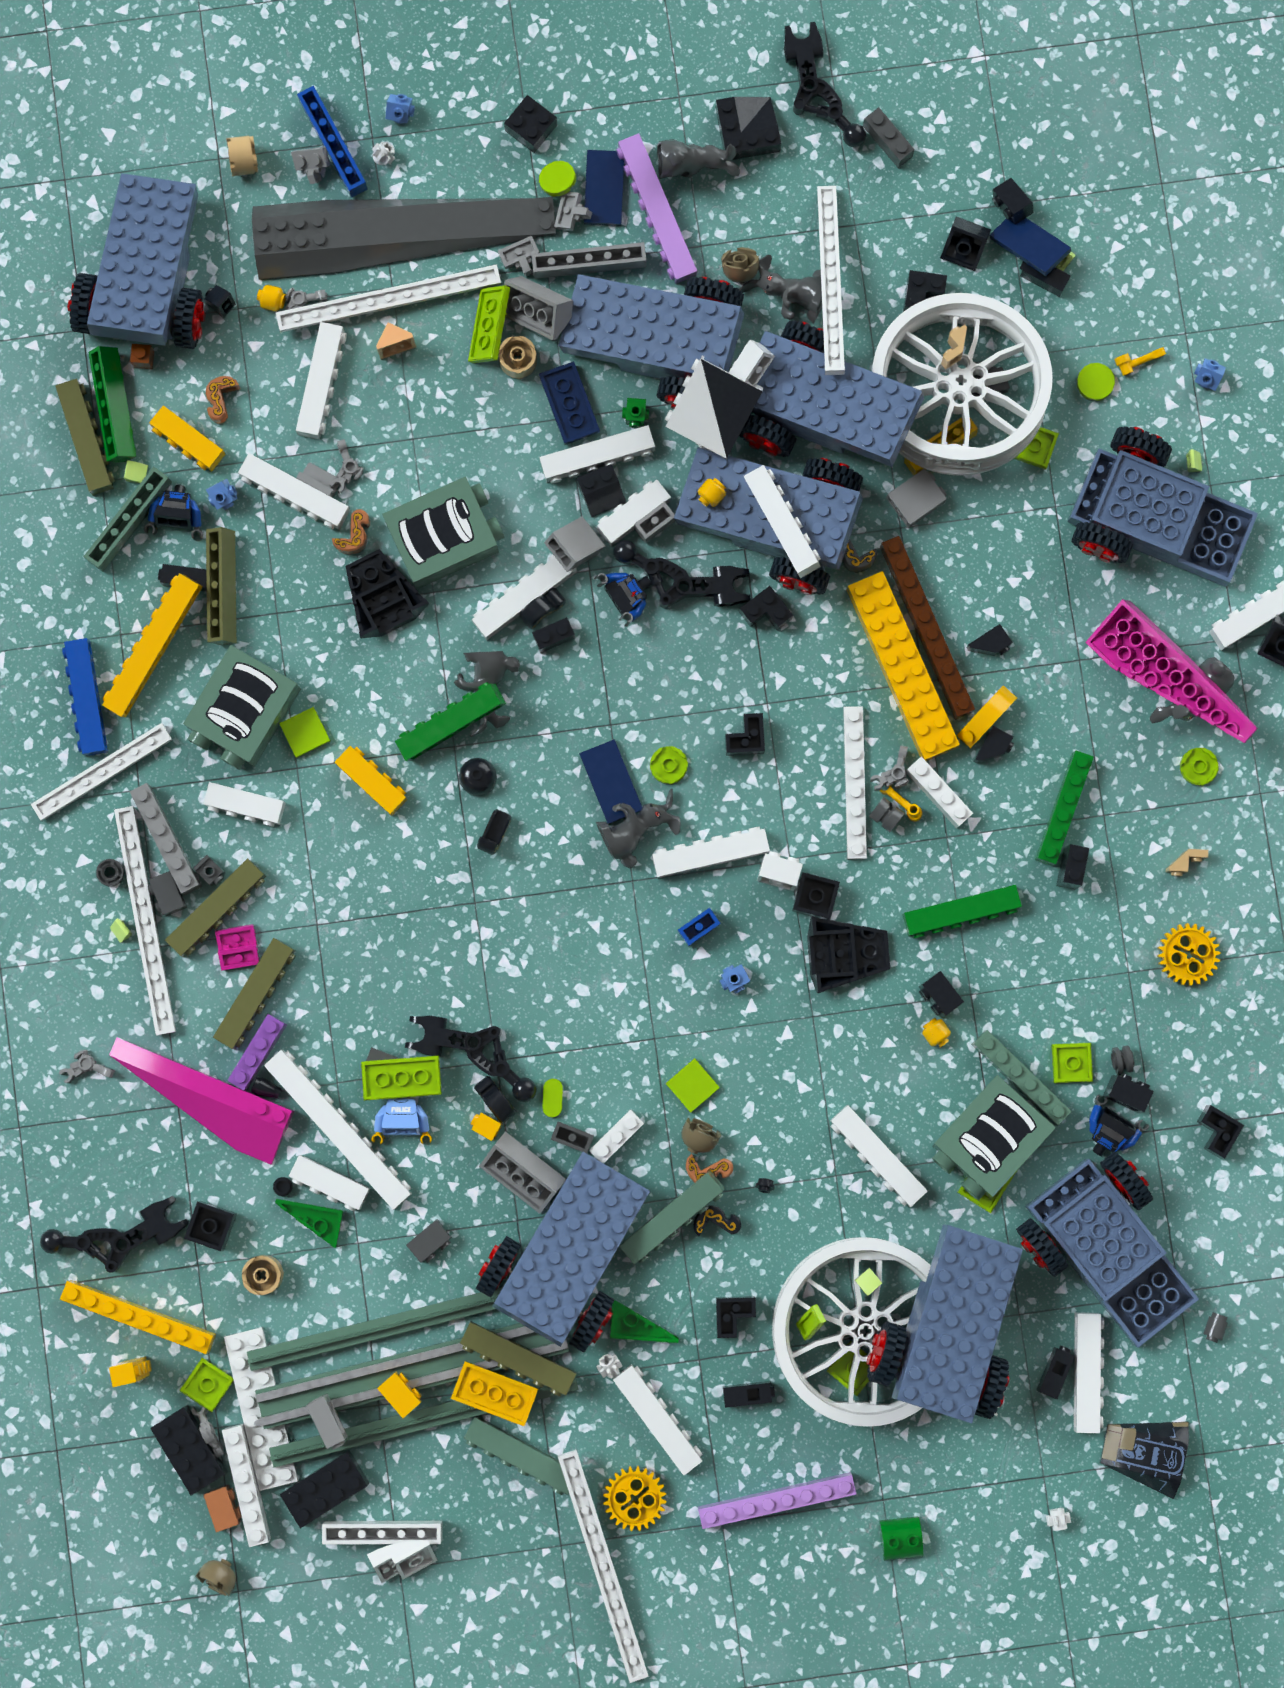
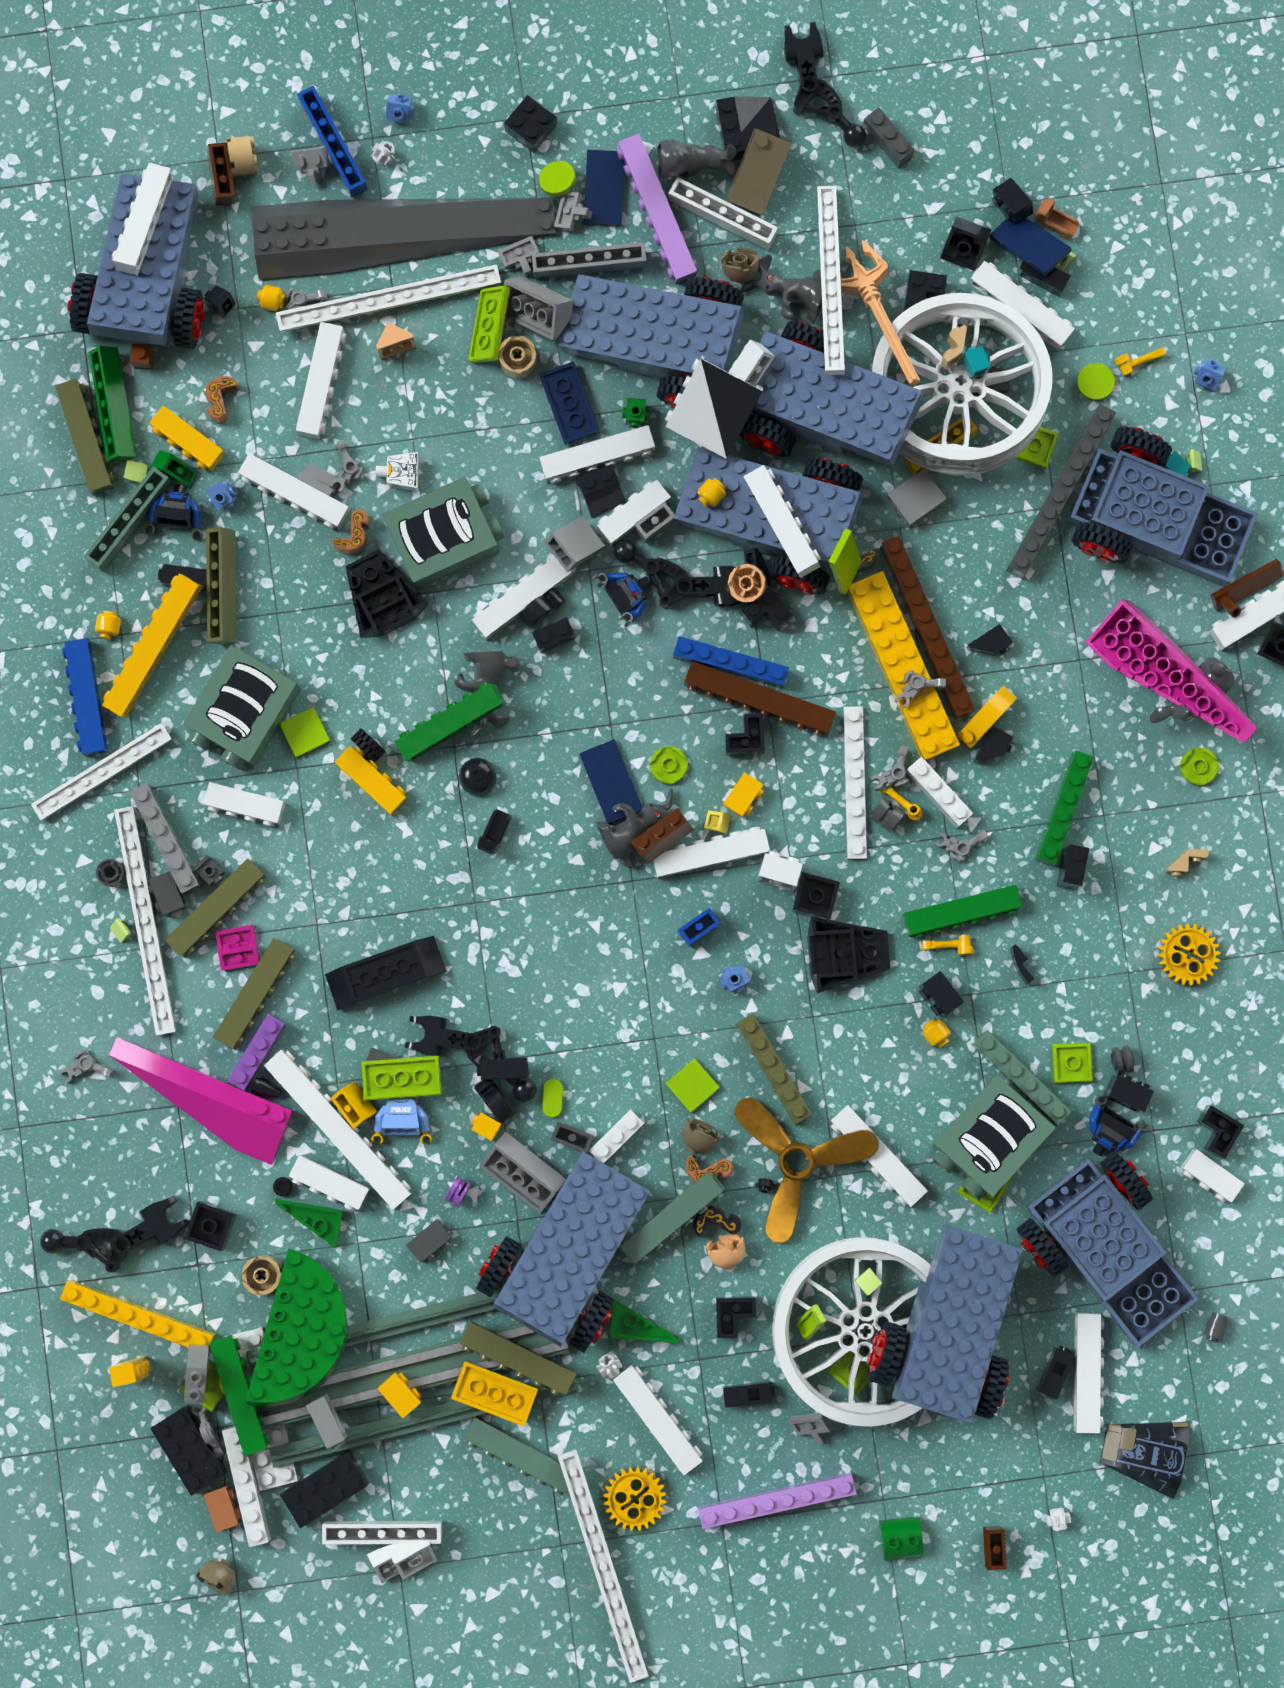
none -> yellow head [95,611,121,640]
none -> white brick [112,163,173,276]
none -> green slope [151,450,199,488]
none -> light grey window [184,1344,209,1404]
none -> reddish brown brick [207,142,235,206]
none -> green brick [209,1335,271,1457]
none -> green brick [245,1248,348,1407]
none -> black slope [325,936,447,1011]
none -> yellow brick [330,1081,377,1129]
none -> black tyre [351,728,386,763]
none -> torso [376,452,419,492]
none -> medium lavender wheel [445,1176,471,1207]
none -> black brick [477,1058,529,1080]
none -> reddish brown brick [631,808,694,864]
none -> white brick [668,177,778,250]
none -> blue brick [673,636,789,689]
none -> reddish brown brick [684,661,836,737]
none -> light yellow slope [704,810,731,834]
none -> light nougat cylinder [706,1234,746,1270]
none -> yellow brick [723,772,764,818]
none -> dark tan brick [726,128,792,215]
none -> light nougat cylinder [728,564,767,602]
none -> pearl gold piece [735,1098,879,1243]
none -> olive brick [736,1014,812,1125]
none -> black slope [744,548,771,586]
none -> light grey hinge [789,1413,833,1444]
none -> lime tile [829,528,862,595]
none -> light nougat piece [840,240,920,387]
none -> light grey piece [895,670,946,708]
none -> yellow brick [922,935,974,956]
none -> light grey piece [934,830,989,862]
none -> teal brick [962,346,991,379]
none -> white brick [969,261,1075,351]
none -> reddish brown brick [983,1526,1007,1570]
none -> dark grey brick [1006,404,1116,580]
none -> black slope [1010,944,1034,985]
none -> nougat animal [1035,198,1079,239]
none -> teal brick [1164,451,1192,477]
none -> white brick [1180,1149,1245,1203]
none -> reddish brown piece [1211,558,1284,618]

